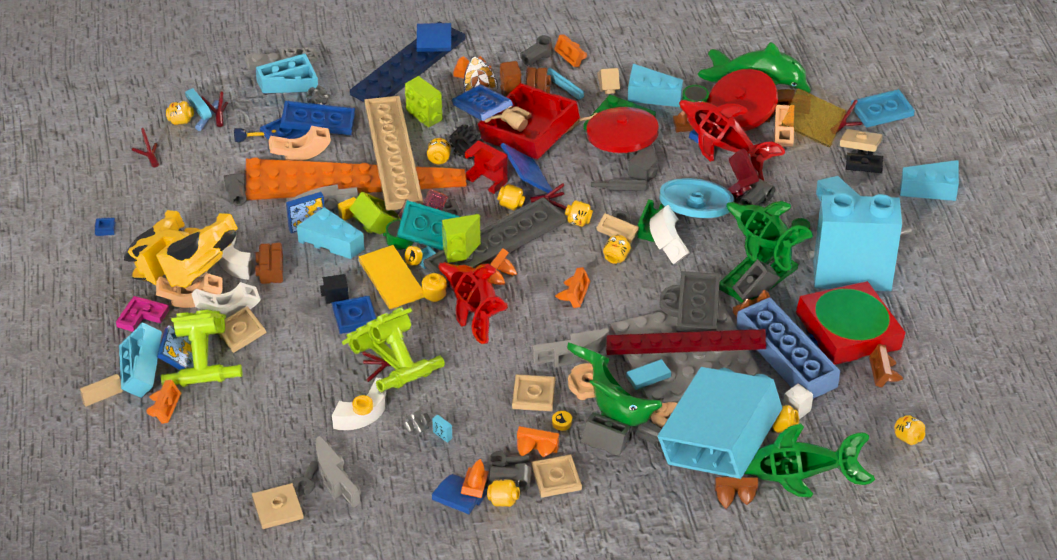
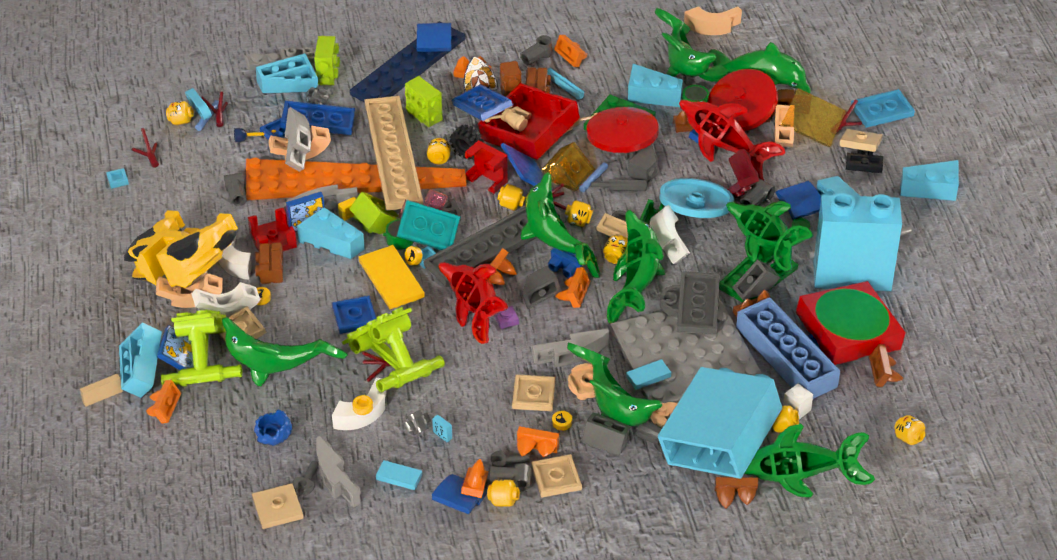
blue tile [95,218,116,236] -> none
dark pink plate [116,296,169,332] -> none
black brick [320,274,349,304] -> none
yellow head [422,273,447,302] -> none
lime slope [442,214,481,263] -> none
tan slope [597,68,620,95] -> none
dark red plate [606,329,766,355] -> none
none -> medium azure tile [106,168,129,189]
none -> green animal [222,317,348,387]
none -> red panel [248,208,297,252]
none -> blue hair [254,410,292,446]
none -> yellow tile [257,287,271,305]
none -> light grey slope [285,107,311,172]
none -> lime brick [314,36,340,85]
none -> medium azure tile [376,460,422,490]
none -> medium lavender plate [494,306,519,329]
none -> green animal [521,172,600,278]
none -> dark grey slope [522,266,561,309]
none -> clear yellow slope [542,142,596,192]
none -> blue hips [548,248,582,278]
none -> medium blue piece [579,162,608,192]
none -> green animal [607,210,665,324]
none -> green animal [655,8,716,77]
none -> light nougat arch [684,6,742,35]
none -> blue slope [775,181,821,220]

